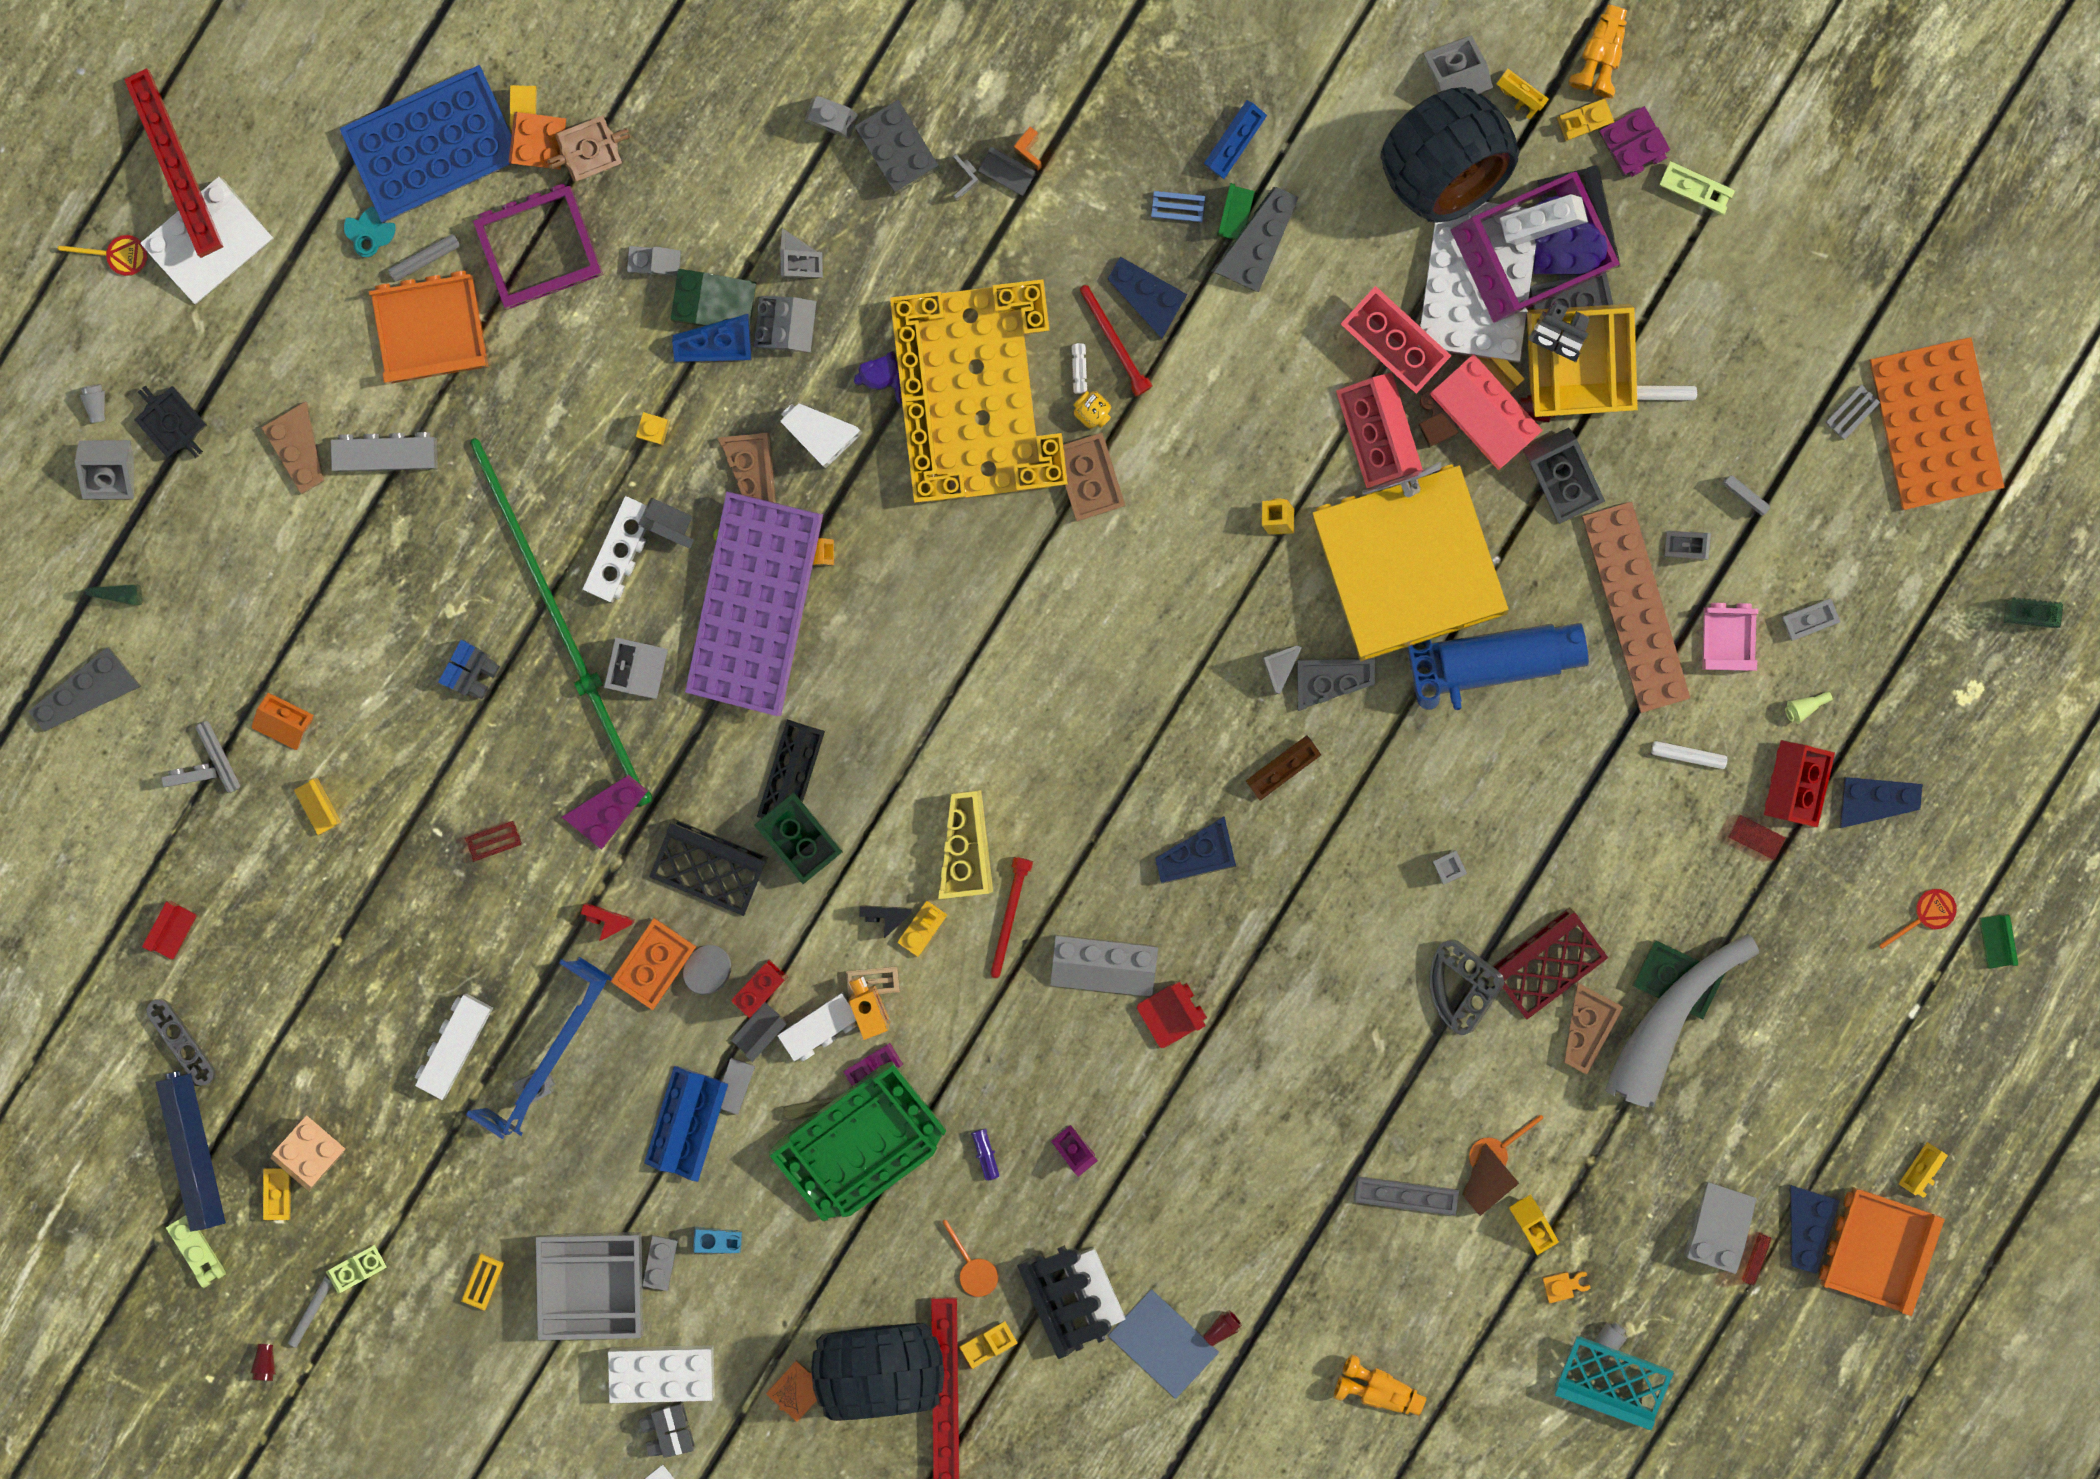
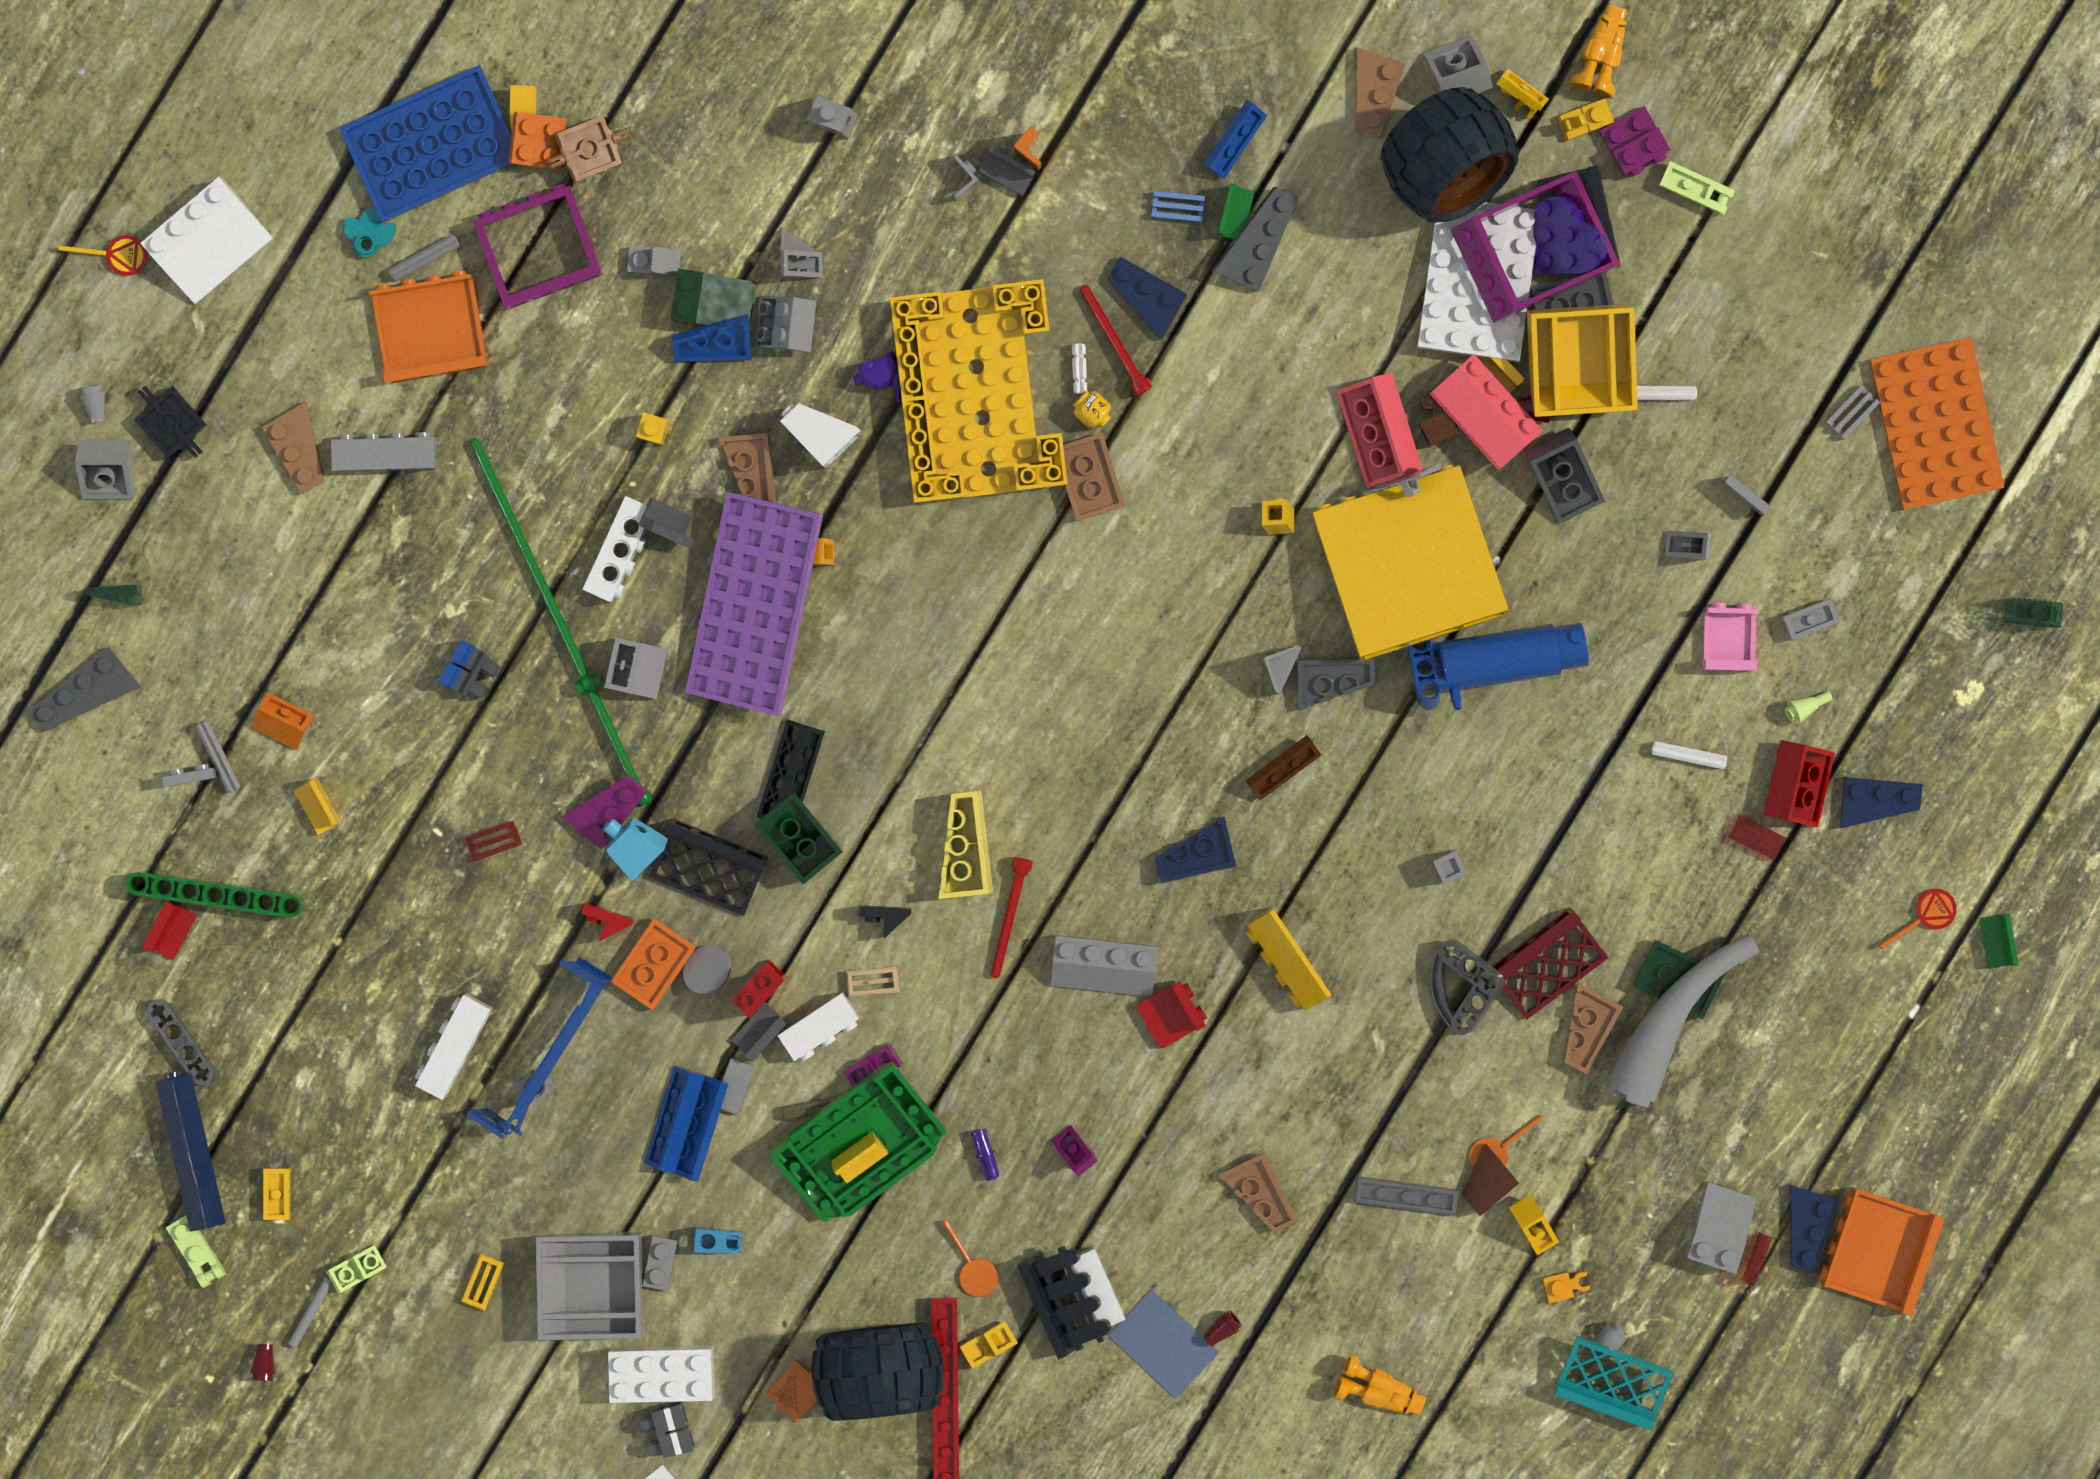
red plate [124,68,224,258] -> none
light nougat brick [270,1115,345,1192] -> none
light orange torso [849,976,891,1040] -> none
dark grey brick [855,99,940,195] -> none
yellow plate [897,900,947,957] -> none
coral slope [1340,286,1451,394] -> none
white brick [1500,194,1588,245] -> none
hips [1528,301,1590,362] -> none
nougat plate [1582,501,1690,713] -> none
yellow plate [1899,1142,1948,1198] -> none
none -> green beam [126,871,305,918]
none -> medium azure torso [603,818,668,881]
none -> yellow panel [831,1131,888,1183]
none -> medium nougat wing [1218,1152,1299,1233]
none -> yellow slope [1246,907,1331,1010]
none -> medium nougat wing [1356,47,1405,138]

